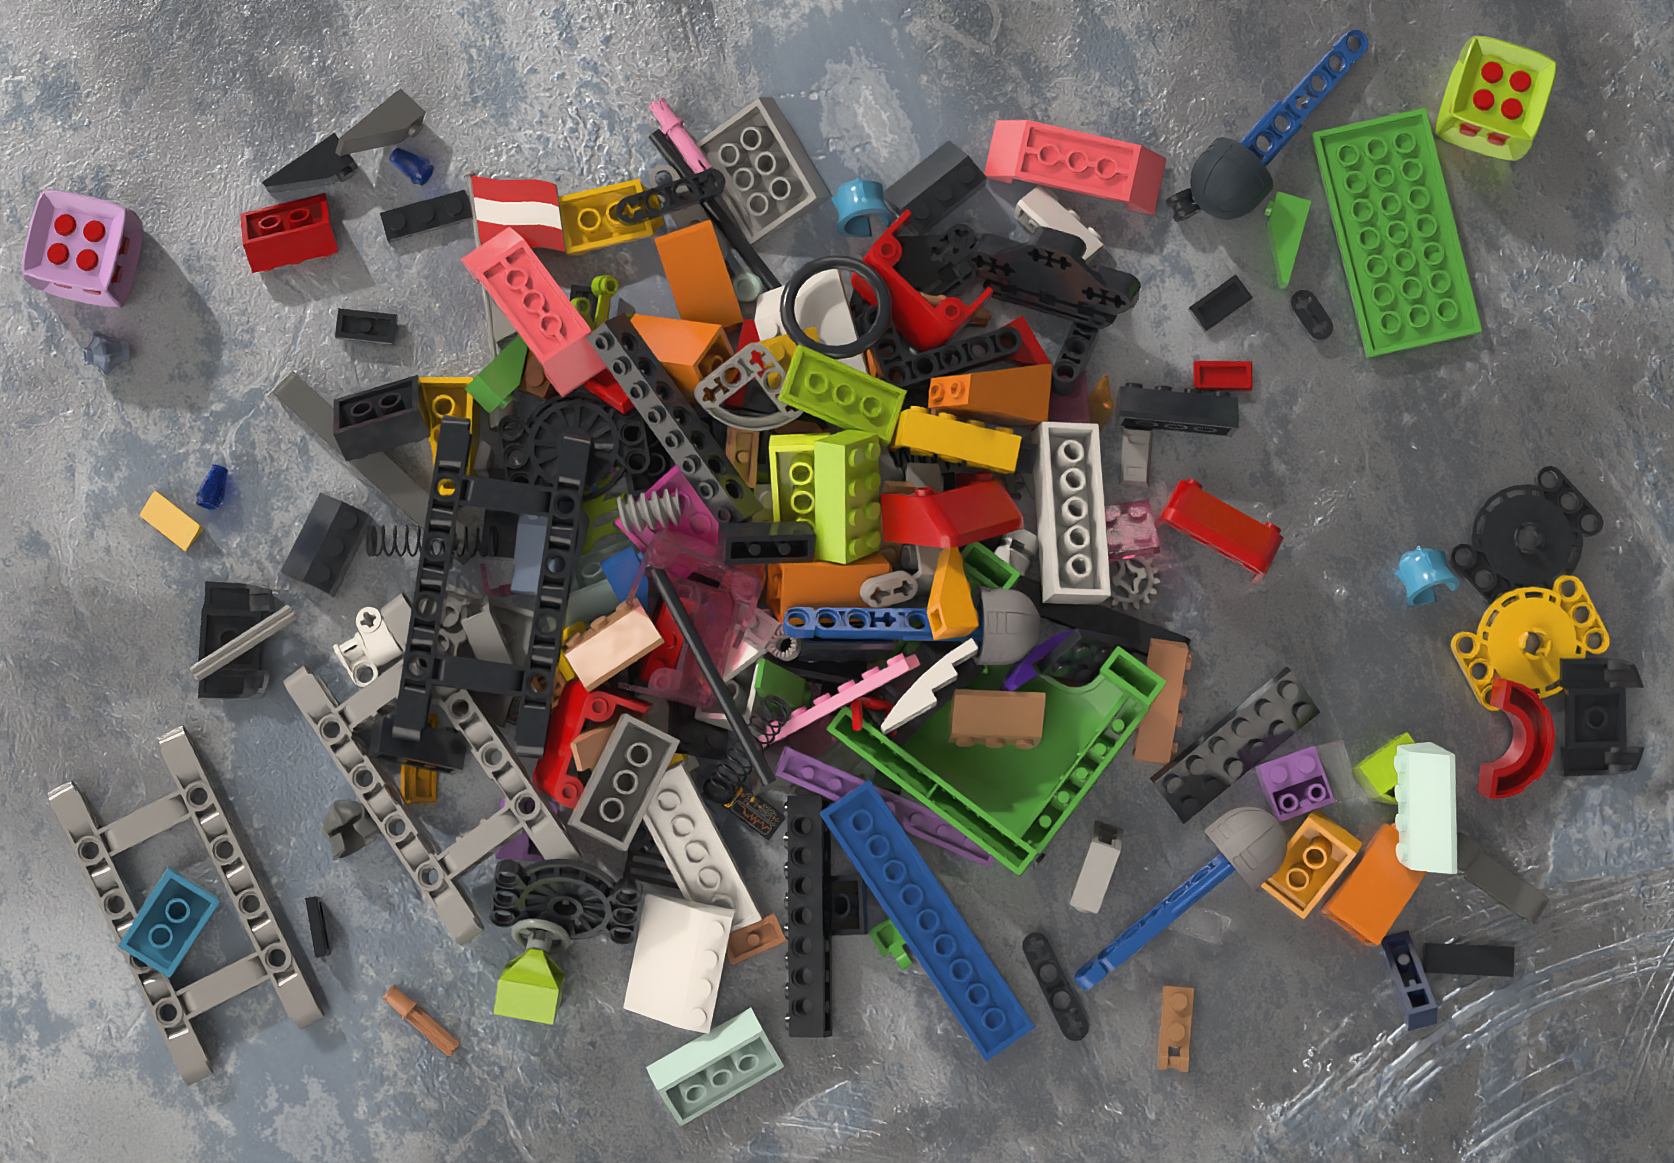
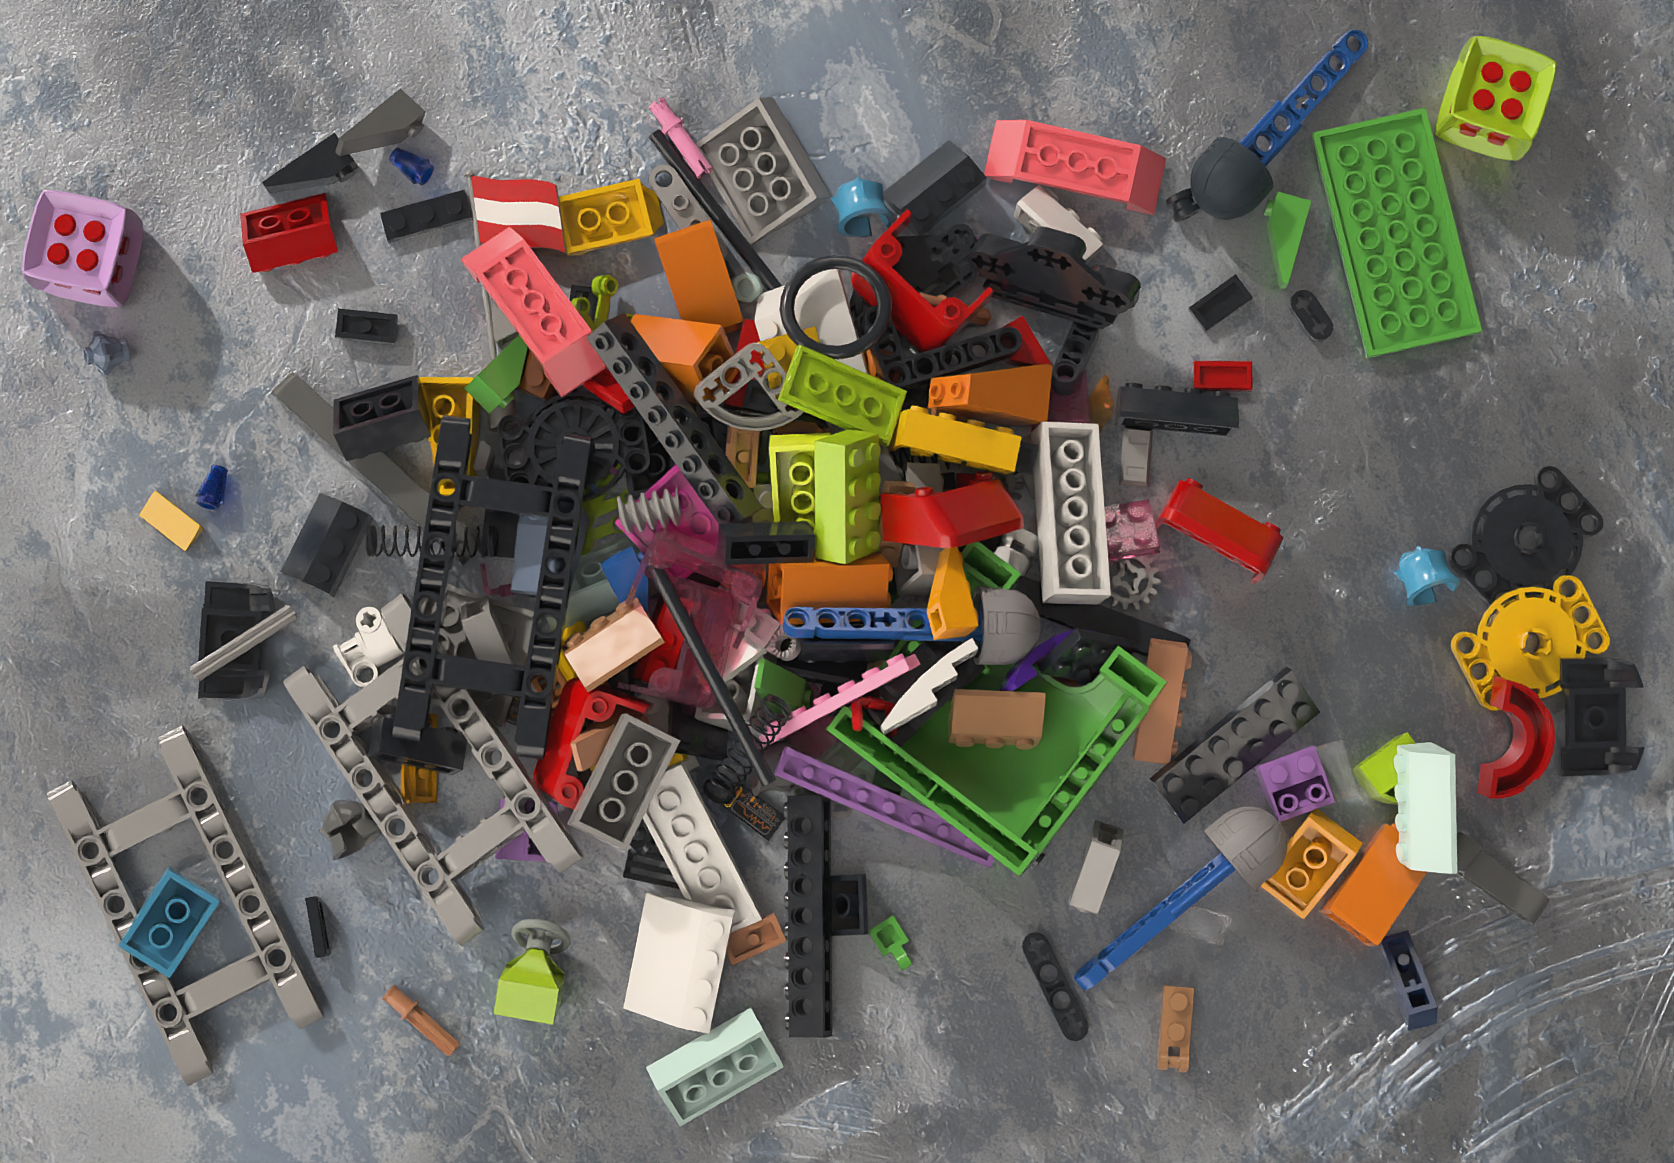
black piece [489,859,643,945] -> none
black beam [616,169,726,226] -> none
blue plate [819,779,1035,1062] -> none
light grey beam [860,571,918,608] -> none
black tile [1423,943,1514,977] -> none

